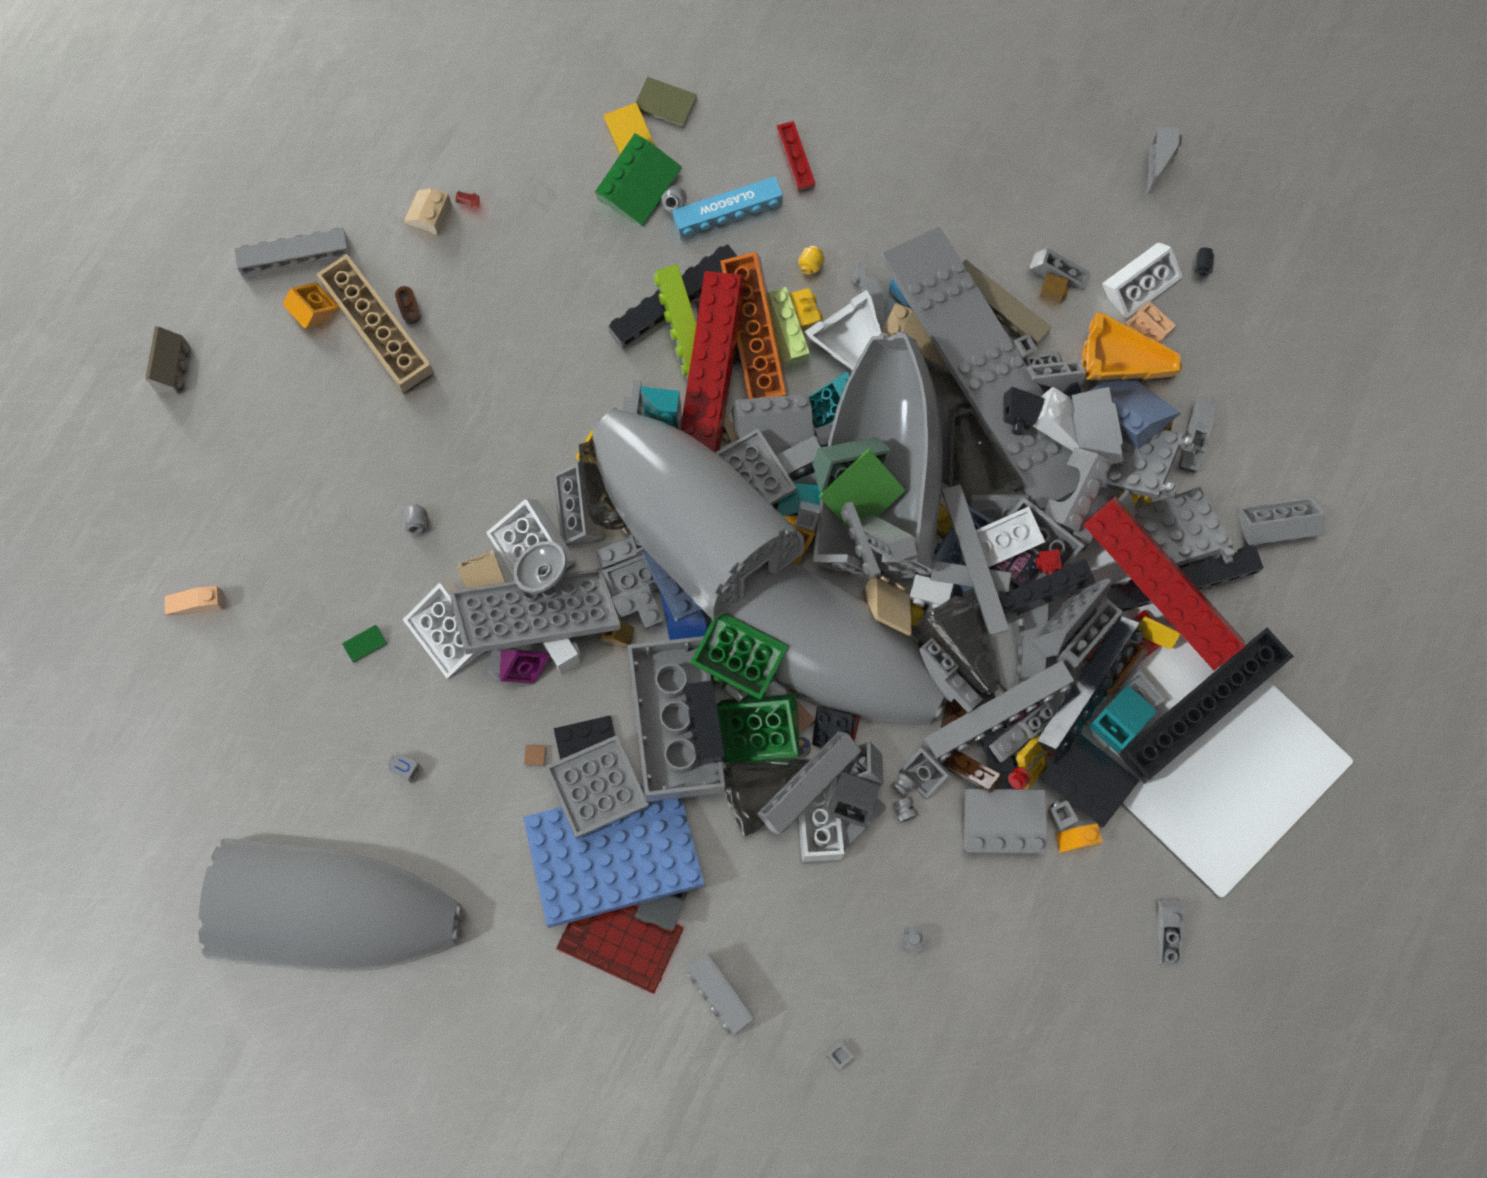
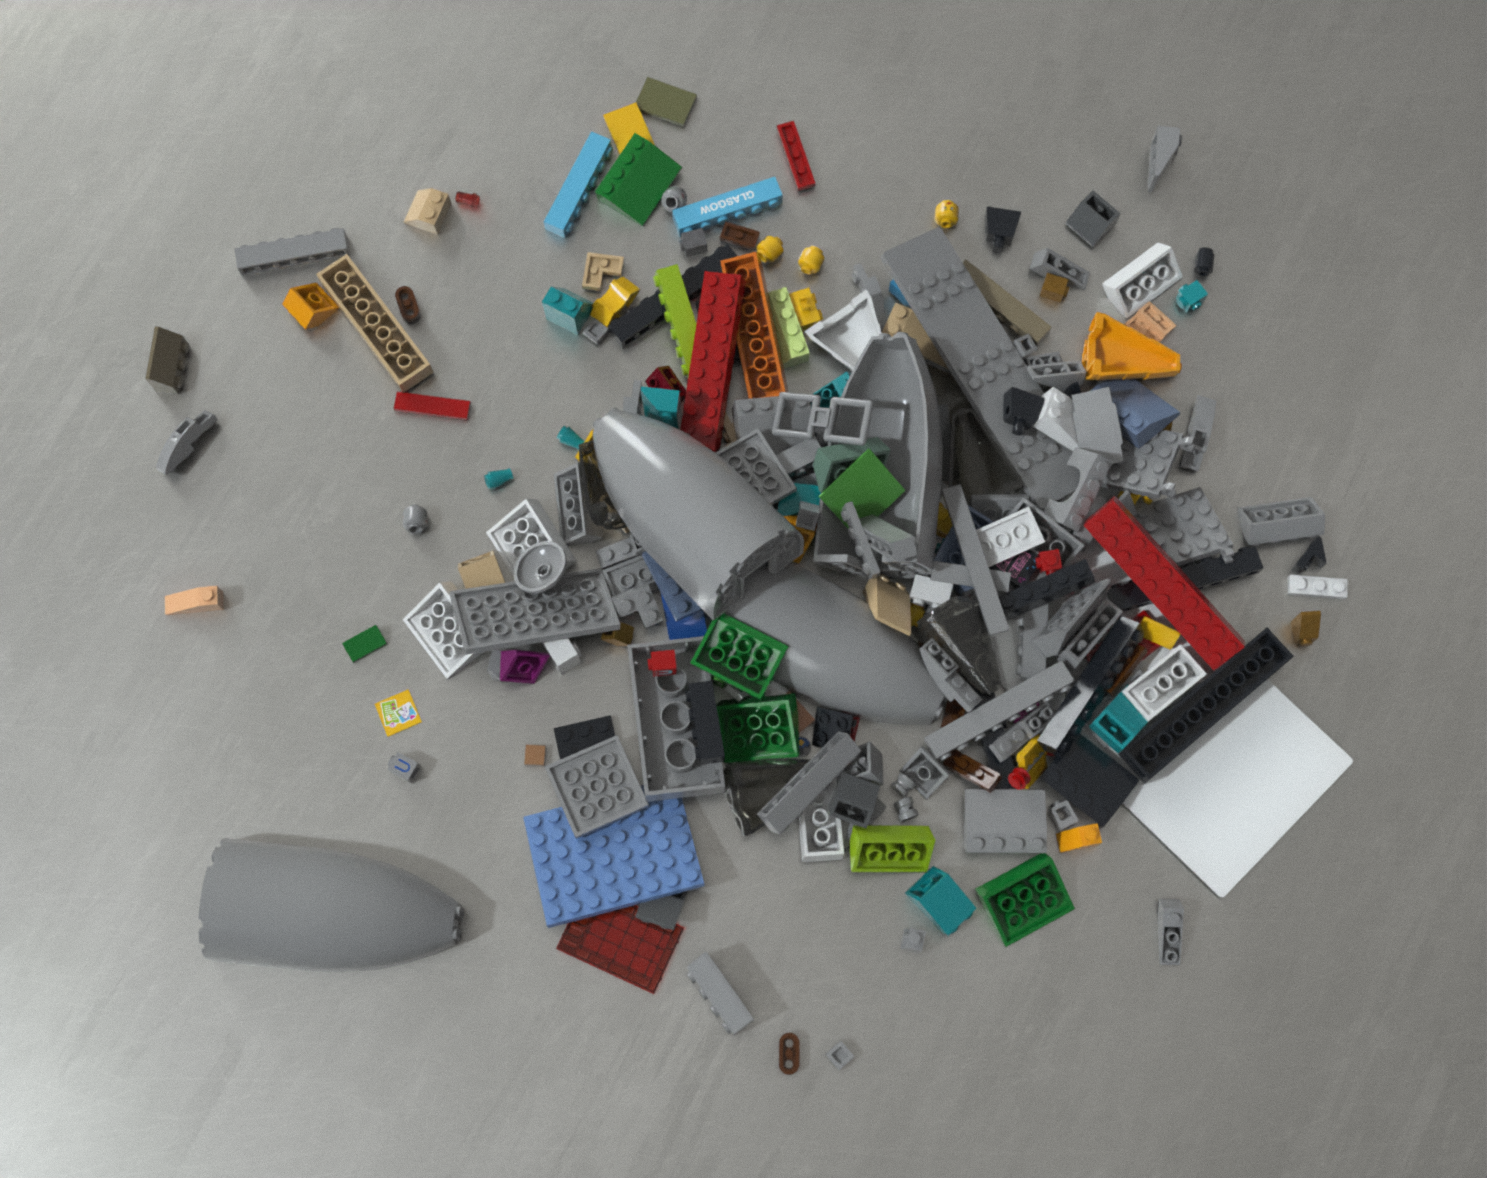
none -> light grey slope [156,410,218,475]
none -> sticker [374,689,422,737]
none -> red tile [393,392,471,421]
none -> teal cone [484,468,513,489]
none -> teal slope [542,286,593,335]
none -> medium azure brick [544,131,613,238]
none -> teal cone [556,426,585,450]
none -> tan plate [582,252,624,291]
none -> light grey plate [583,318,609,345]
none -> yellow brick [590,276,640,327]
none -> dark red brick [645,365,686,403]
none -> red brick [647,650,676,677]
none -> flat silver brick [679,228,707,257]
none -> reddish brown plate [720,221,760,251]
none -> yellow head [757,236,784,263]
none -> light grey bar [772,392,874,446]
none -> reddish brown plate [779,1033,800,1075]
none -> lime slope [849,825,936,872]
none -> teal slope [905,866,977,936]
none -> yellow head [935,200,959,228]
none -> green slope [975,853,1075,947]
none -> black torso [985,206,1021,252]
none -> dark grey slope [1065,190,1121,247]
none -> white slope [1122,644,1206,722]
none -> teal brick [1176,280,1208,313]
none -> white plate [1288,575,1347,599]
none -> pearl gold slope [1291,611,1321,646]
none -> black slope [1292,535,1327,574]

